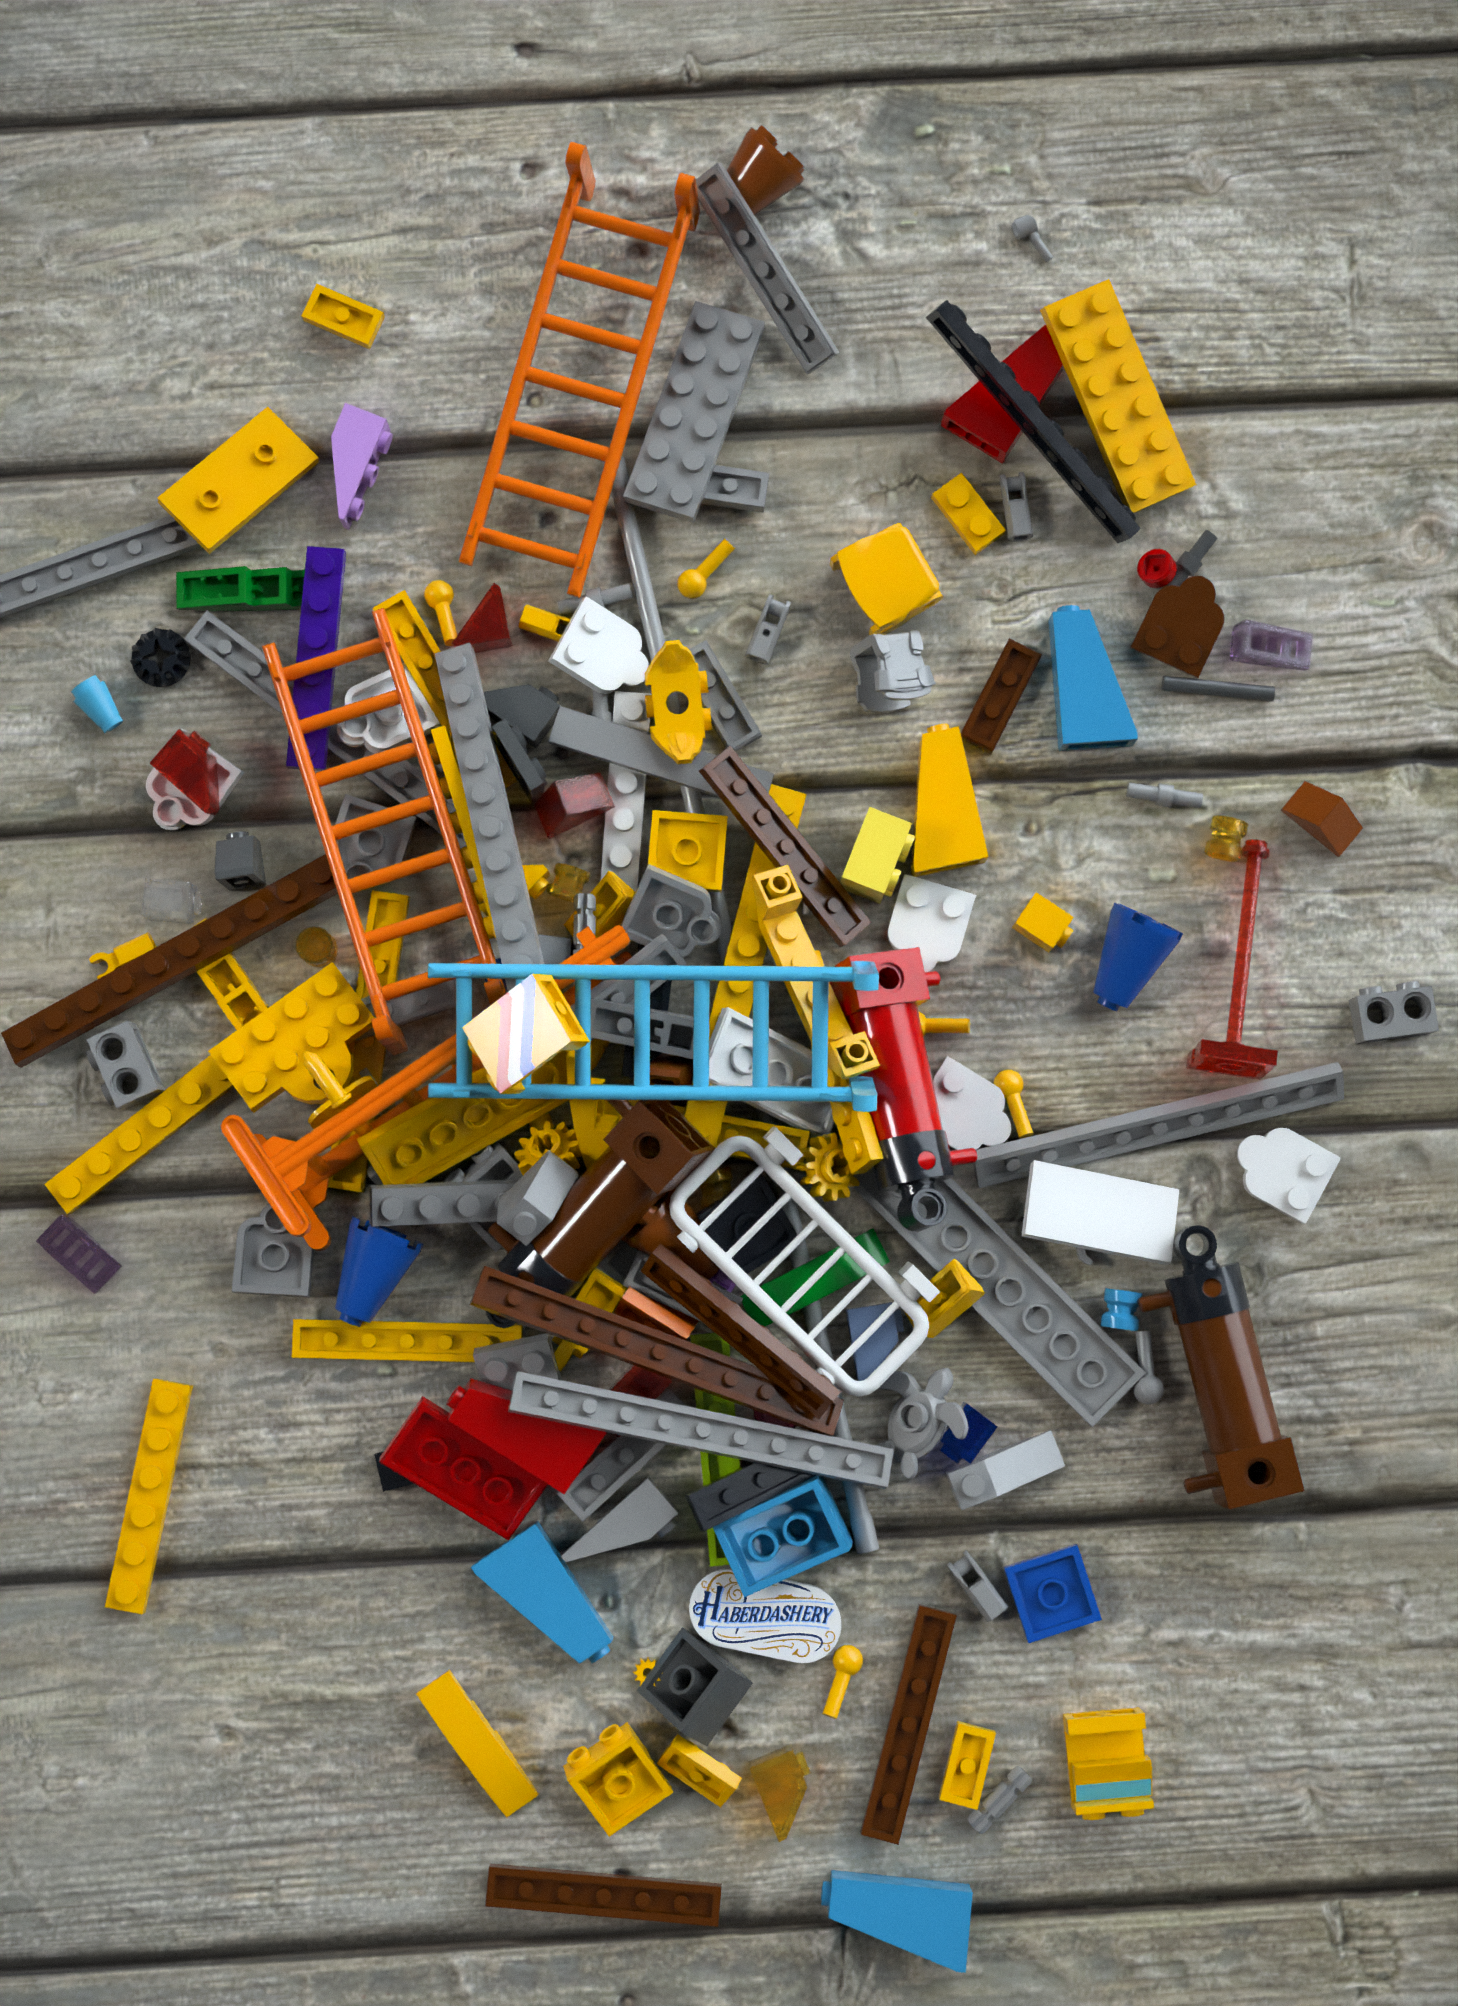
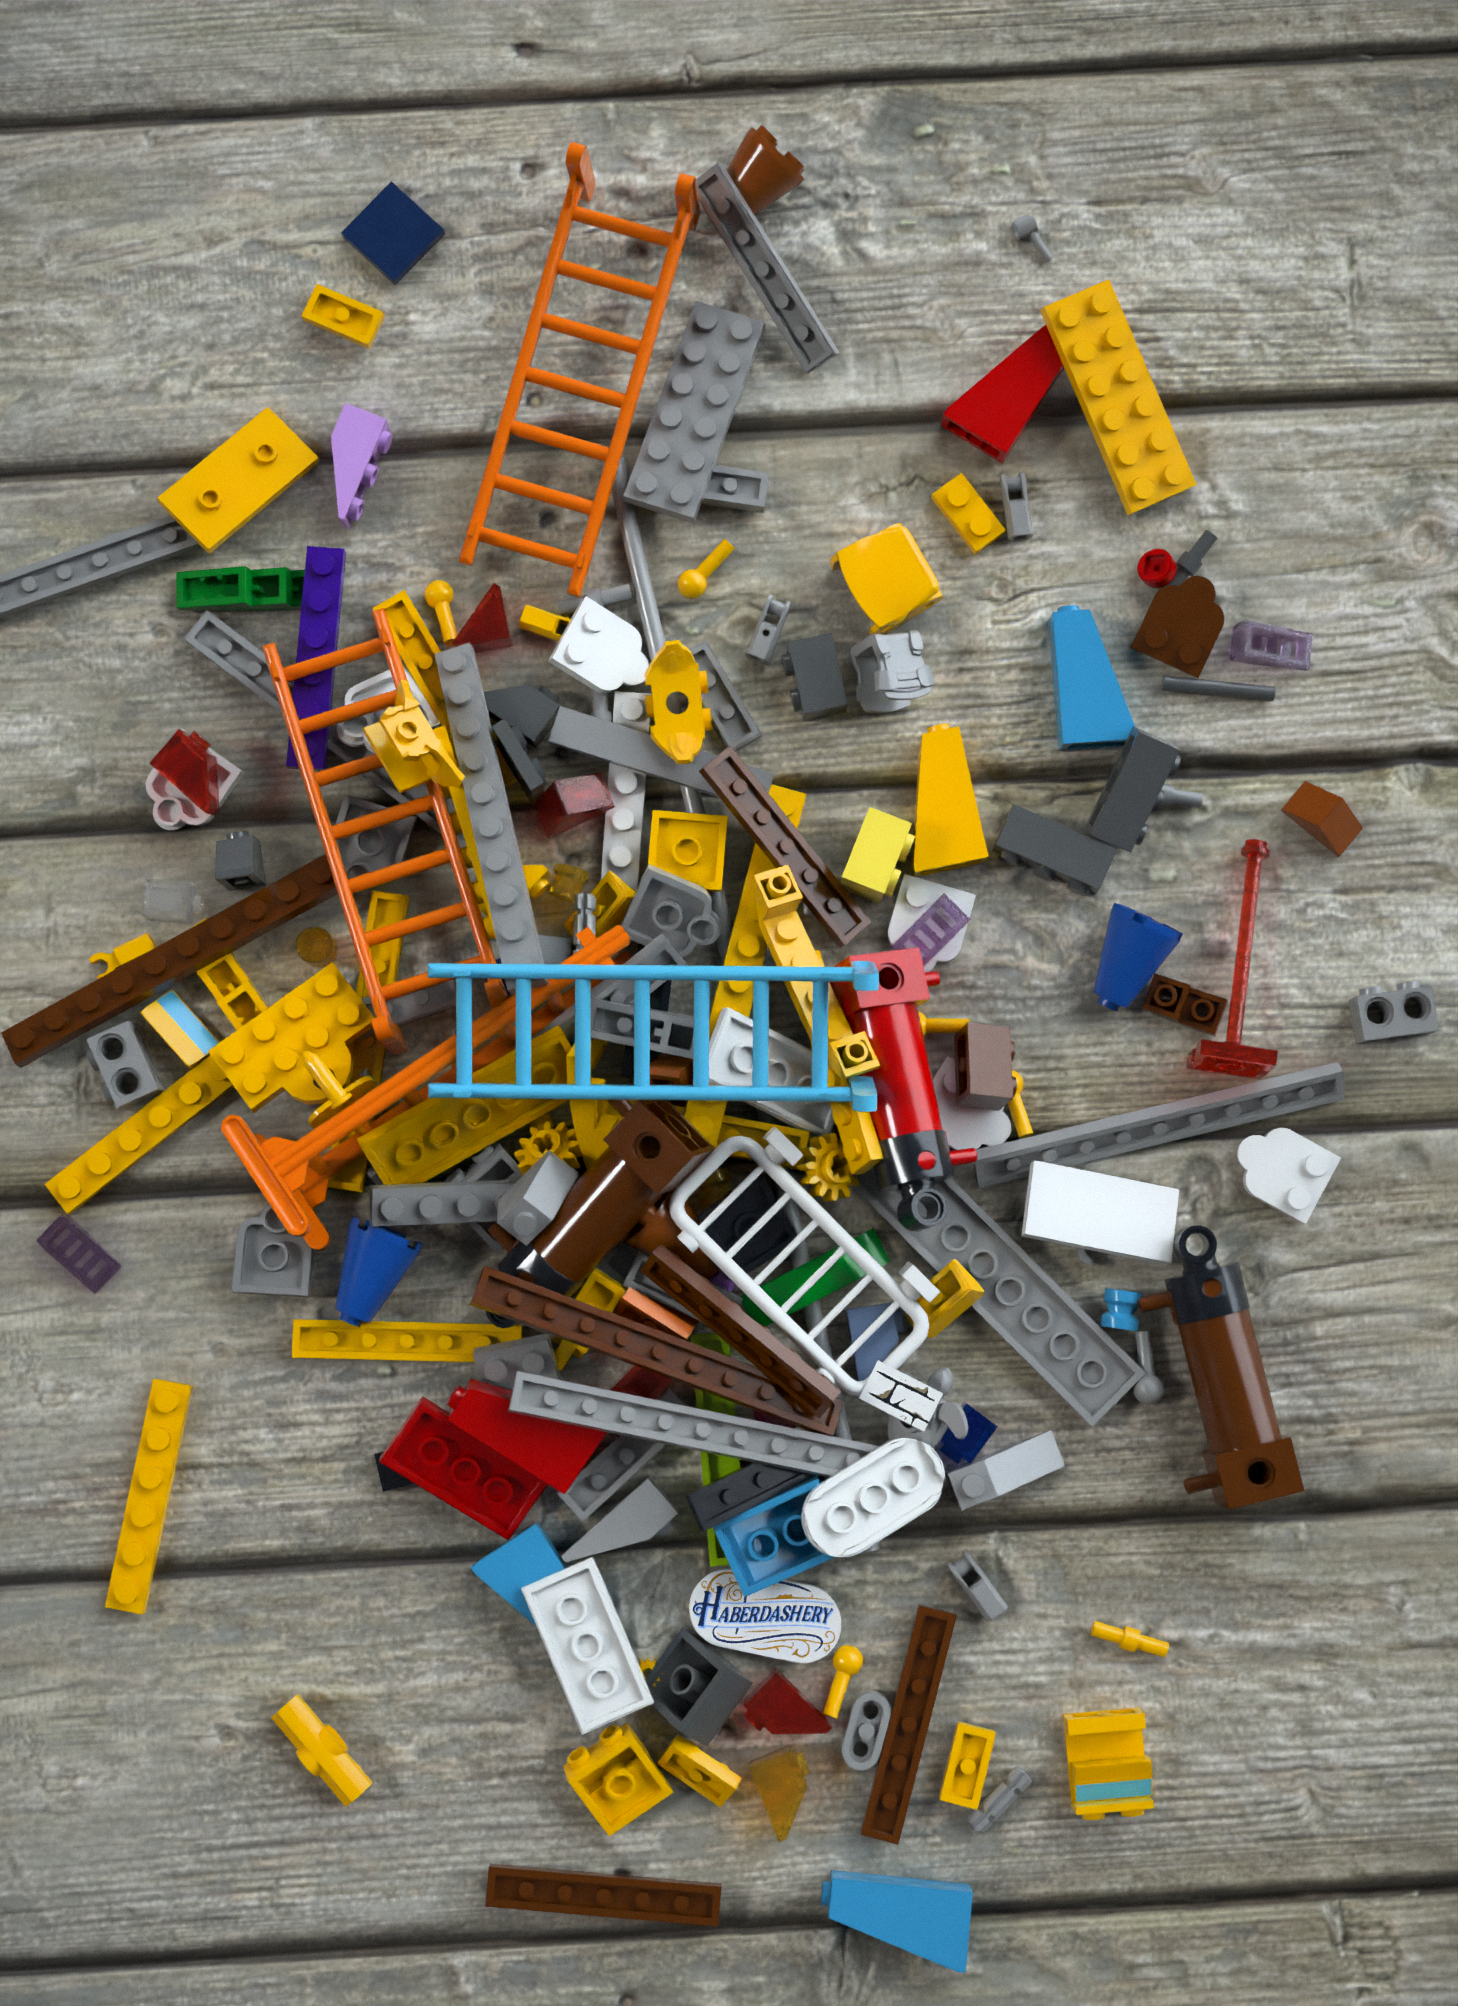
medium azure cone [71,675,123,733] -> none
black gear [130,628,191,687] -> none
yellow slope [416,1669,539,1818] -> none
panel [462,974,590,1094] -> none
black plate [926,300,1141,543] -> none
reddish brown tile [961,638,1042,755] -> none
blue plate [1003,1544,1102,1643] -> none
yellow brick [1012,892,1074,953] -> none
clear yellow wheel [1203,815,1249,862] -> none
none -> slope [140,989,220,1069]
none -> yellow piece [271,1694,373,1807]
none -> dark blue tile [341,181,445,285]
none -> yellow piece [362,680,465,793]
none -> white tile [521,1556,654,1735]
none -> clear red slope [744,1667,832,1734]
none -> dark grey brick [782,633,848,721]
none -> white tile [801,1438,945,1557]
none -> light grey plate [841,1691,891,1771]
none -> white sticker [859,1360,943,1431]
none -> clear purple slope [890,893,971,966]
none -> brick [954,1022,1017,1111]
none -> dark grey brick [992,804,1117,896]
none -> dark grey brick [1085,726,1181,853]
none -> yellow bar [1090,1620,1169,1658]
none -> reddish brown slope [1142,974,1228,1037]

